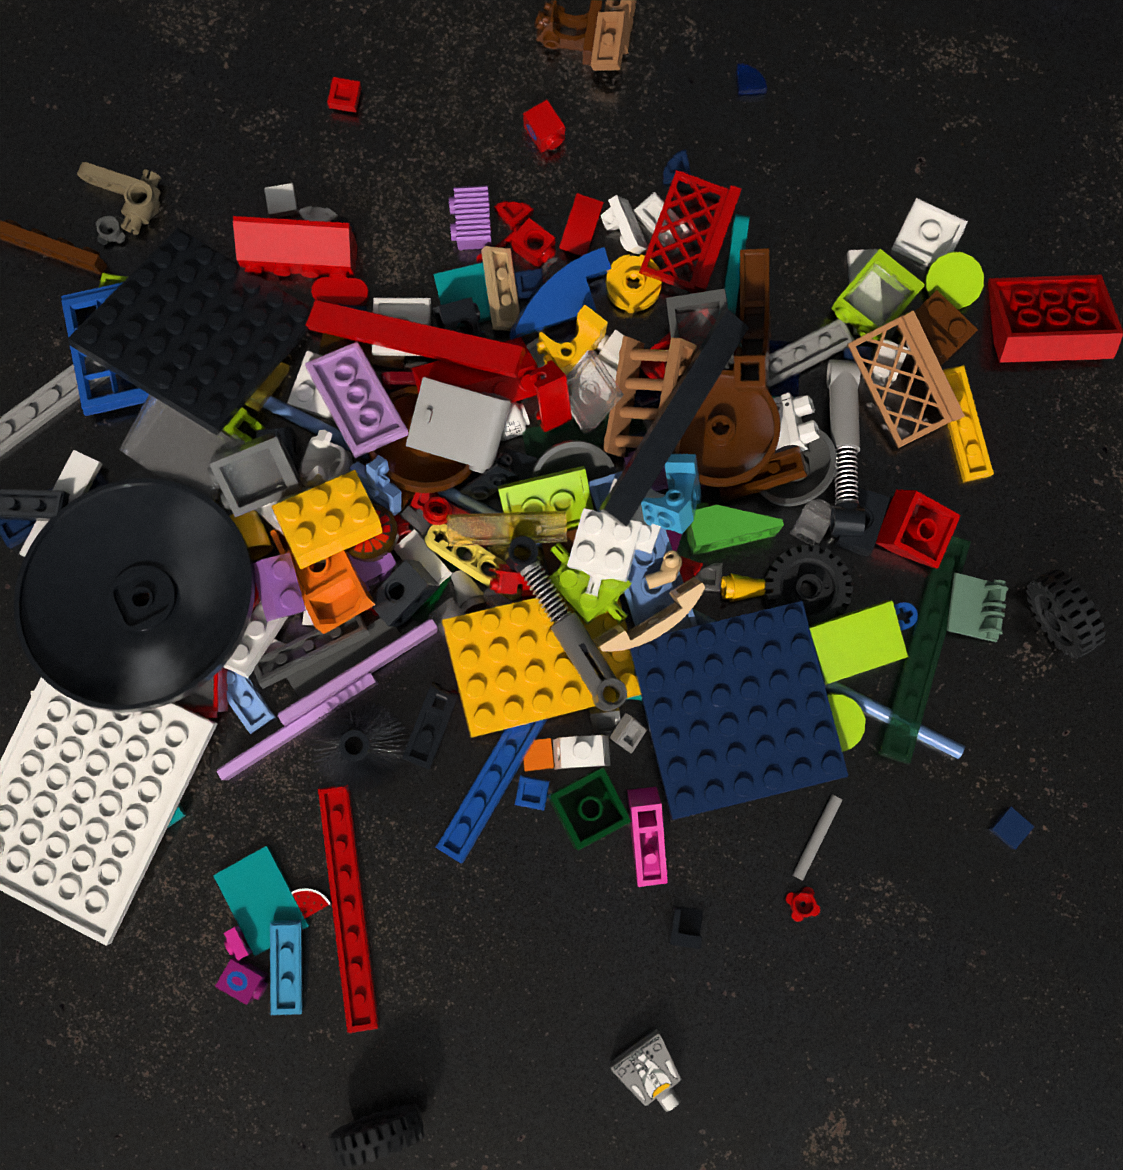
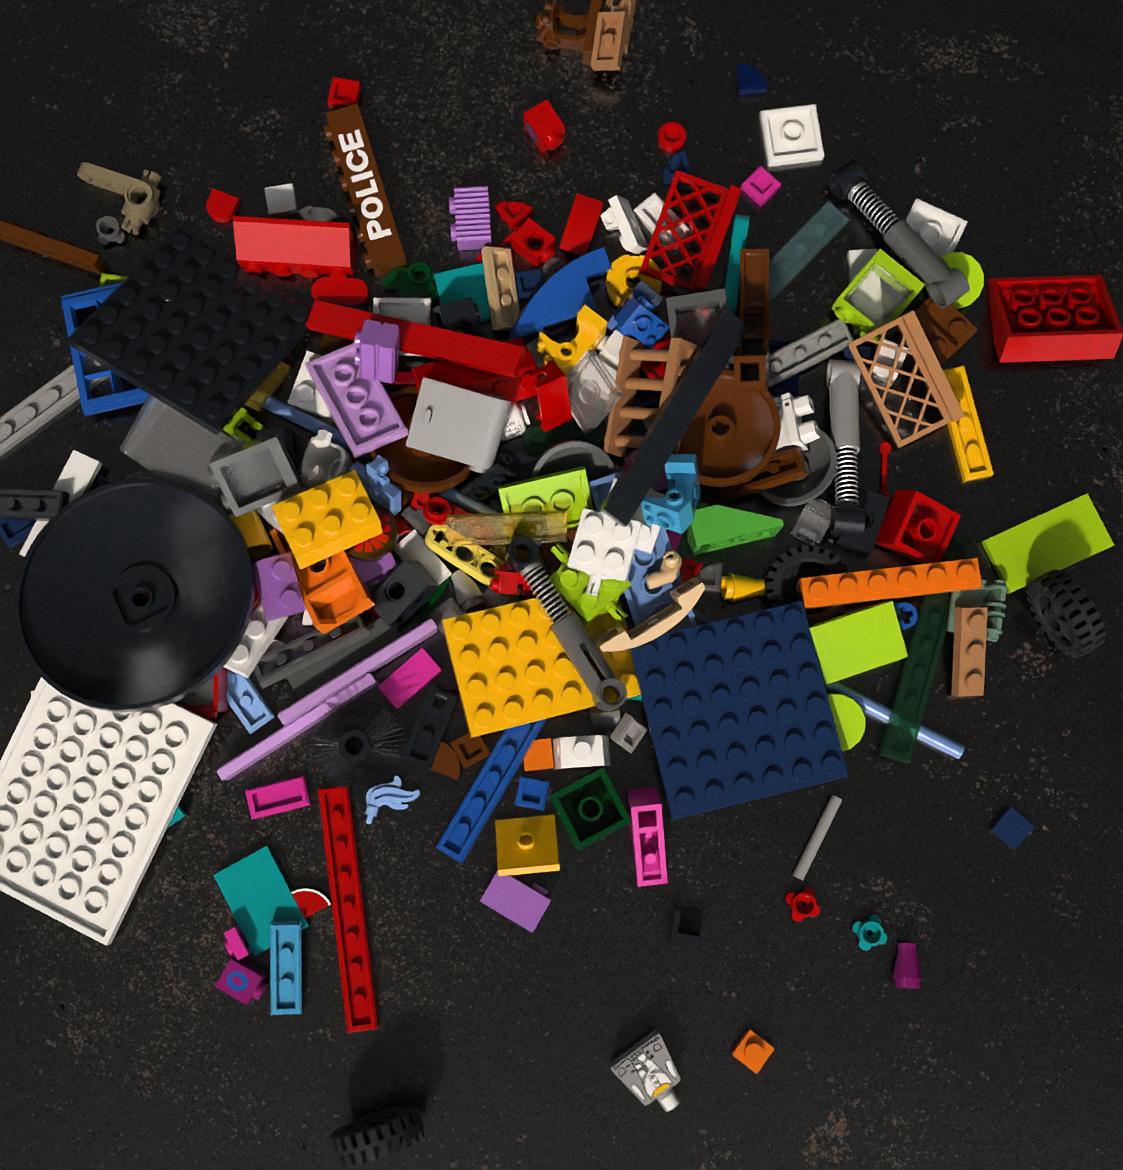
none -> red tile [206,189,241,223]
none -> dark pink tile [245,776,312,819]
none -> reddish brown brick [323,103,408,277]
none -> medium lavender brick [354,319,399,384]
none -> light blue piece [365,776,420,824]
none -> dark pink tile [378,648,442,709]
none -> dark green plate [382,261,437,308]
none -> reddish brown tile [431,741,461,780]
none -> reddish brown tile [451,733,491,769]
none -> medium lavender brick [480,871,551,933]
none -> yellow plate [495,814,560,876]
none -> blue tile [607,279,670,349]
none -> red tile [658,122,686,152]
none -> orange plate [731,1028,775,1074]
none -> dark pink tile [741,166,781,206]
none -> white tile [759,104,824,167]
none -> clear light blue tile [770,201,849,300]
none -> orange plate [799,558,982,609]
none -> piece [827,160,970,309]
none -> teal plate [852,915,887,951]
none -> red hinge [878,442,891,497]
none -> magenta cone [892,943,923,988]
none -> medium nougat plate [951,606,988,697]
none -> lime tile [981,493,1114,594]

